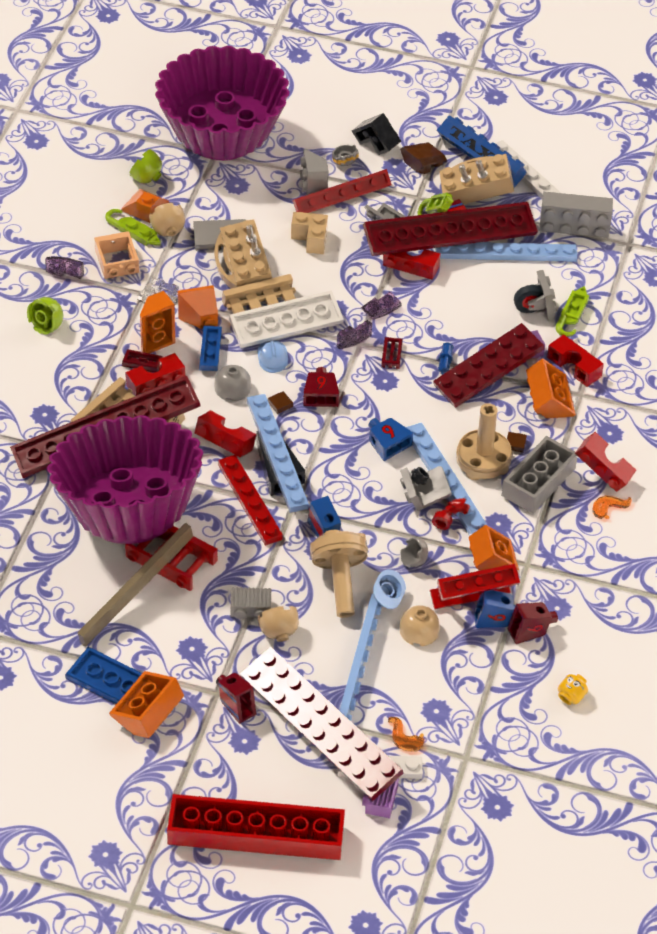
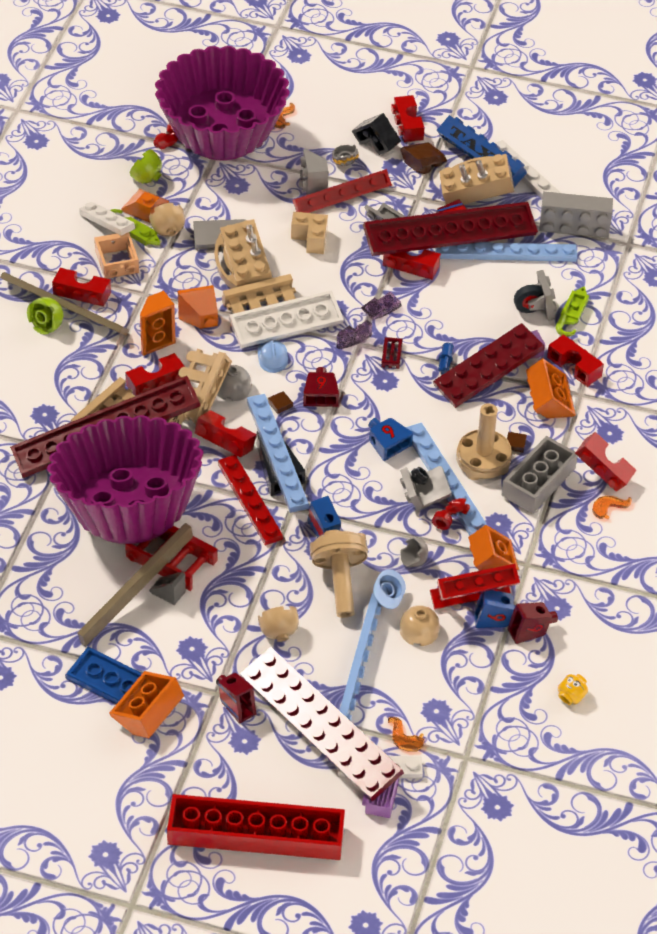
clear purple slope [45,256,84,279] -> none
dark red tile [122,349,163,373] -> none
clear plate [137,277,182,305] -> none
blue plate [199,326,222,371] -> none
light grey brick [230,587,272,619] -> none
lime plate [417,192,454,215] -> none
none -> dark tan tile [0,272,129,336]
none -> red arch [52,267,111,307]
none -> white plate [79,202,135,236]
none -> dark grey slope [149,572,186,605]
none -> red arm [153,124,178,150]
none -> tan fence [179,348,232,425]
none -> clear orange piece [274,103,295,129]
none -> red arch [391,95,425,142]

